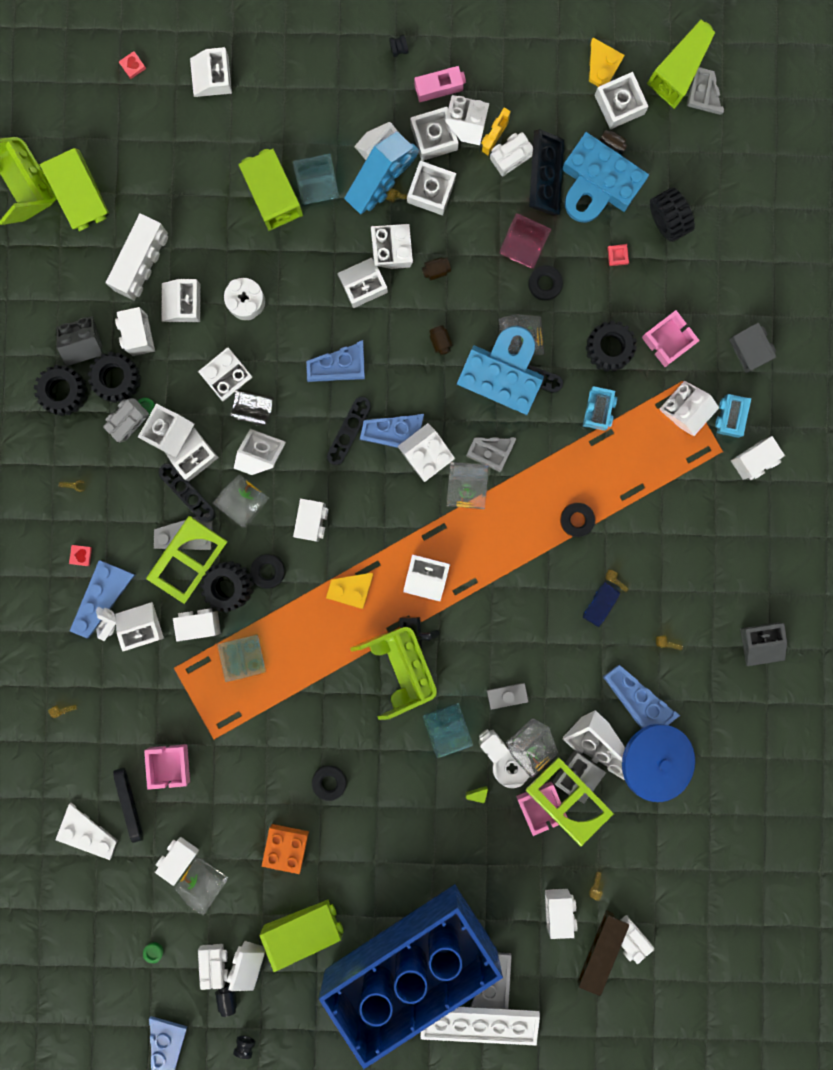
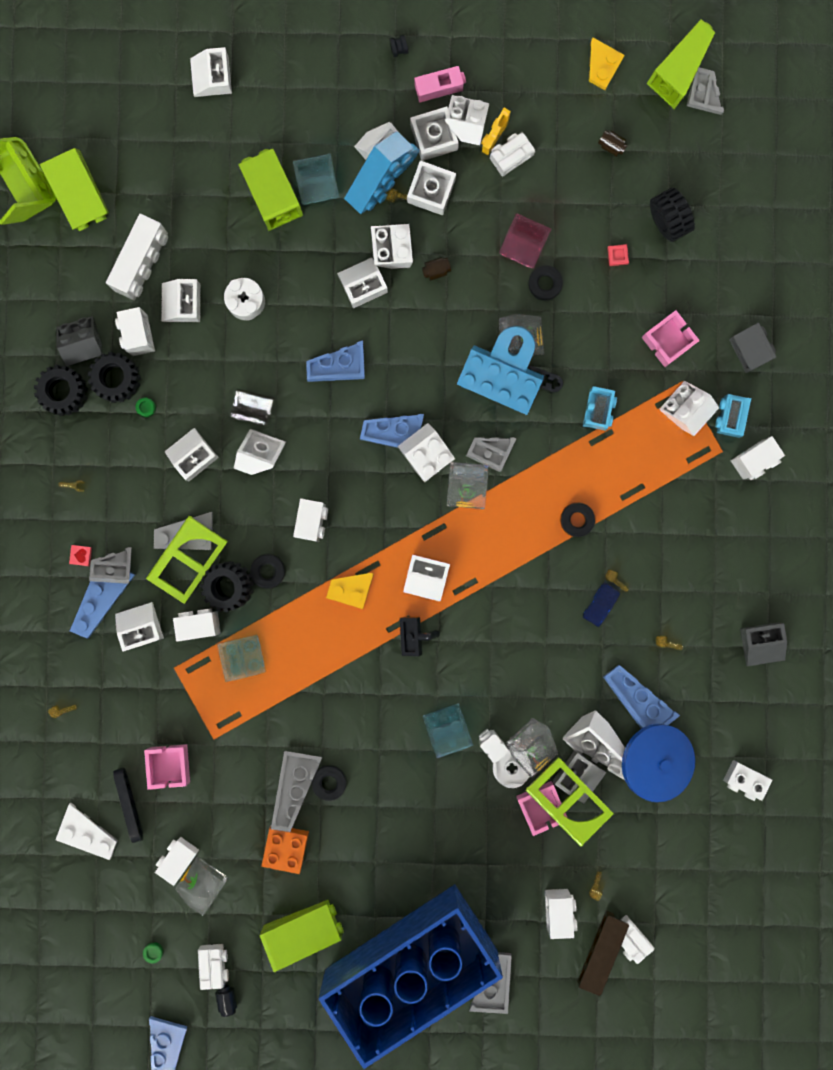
white bracket [96,607,116,641] -> none
light grey brick [103,398,149,443] -> none
coral tile [119,51,146,79] -> none
white brick [138,404,194,458] -> none
black beam [159,464,216,523] -> none
white slope [198,348,253,401] -> none
clear slope [213,475,269,528] -> none
white slope [227,941,265,991] -> none
black wheel [233,1036,256,1059] -> none
black beam [327,397,371,466] -> none
lime windscreen [350,627,437,720] -> none
white plate [421,1007,540,1045] -> none
dark brown brick [429,325,453,355] -> none
lime slope [465,786,488,803] -> none
light grey tile [487,683,528,710] -> none
black plate [529,129,564,216] -> none
dark azure brick [562,132,649,222] -> none
black tyre [586,321,637,372] -> none
white brick [595,72,649,130] -> none
none -> light grey wing [89,547,132,584]
none -> light grey wing [271,751,322,832]
none -> white brick [723,760,772,801]

